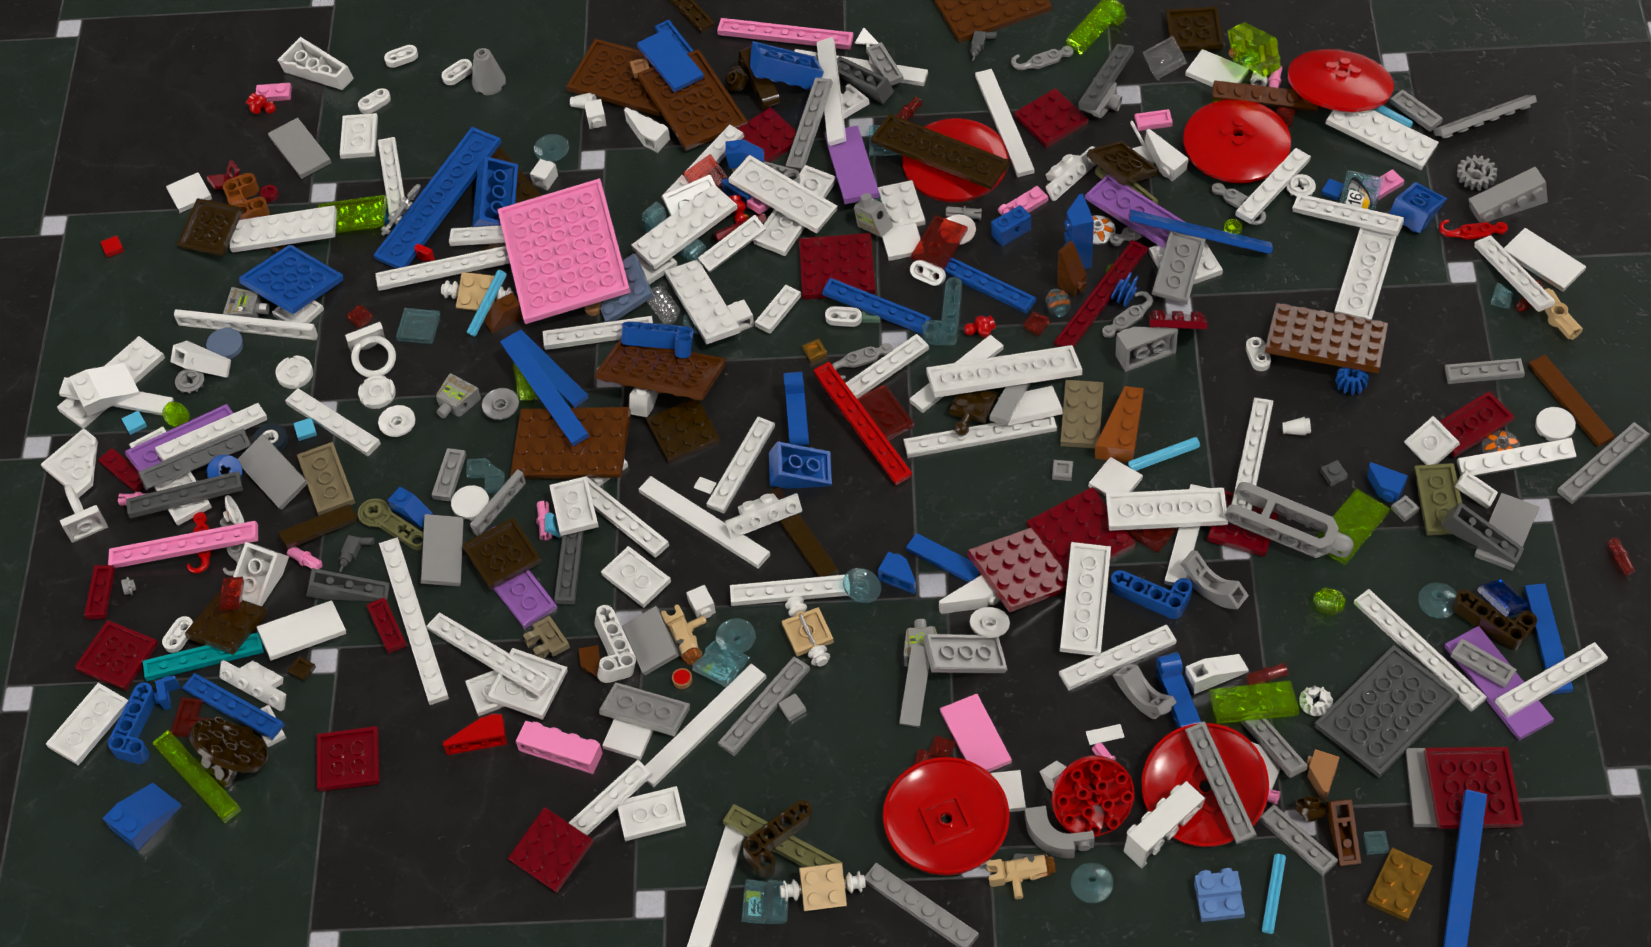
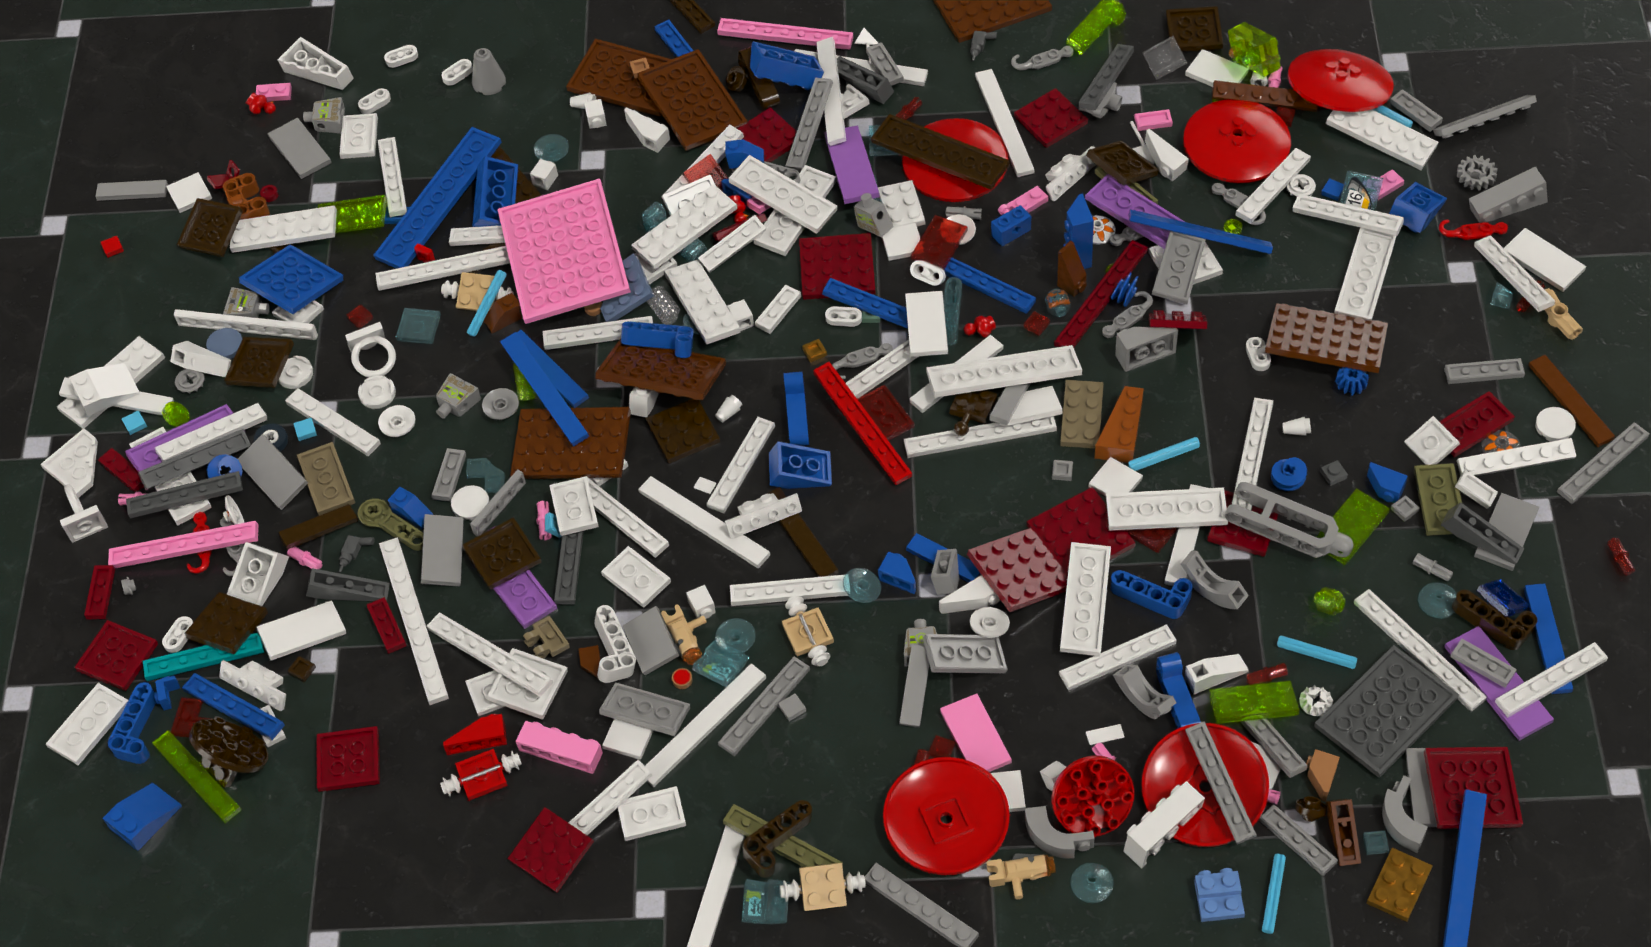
clear red plate [219,576,244,610] -> none
light grey piece [381,184,421,236] -> none
blue tile [637,29,704,92] -> none
none -> light grey tile [95,180,168,201]
none -> dark brown plate [224,337,294,388]
none -> light grey torso [303,97,345,133]
none -> red plate [440,749,522,801]
none -> white cone [715,395,742,423]
none -> white tile [905,291,948,357]
none -> light grey slope [931,549,959,594]
none -> blue piece [1271,457,1307,491]
none -> medium azure axle [1277,635,1357,669]
none -> light grey arch [1382,775,1428,853]
none -> light grey axle [1412,553,1453,581]

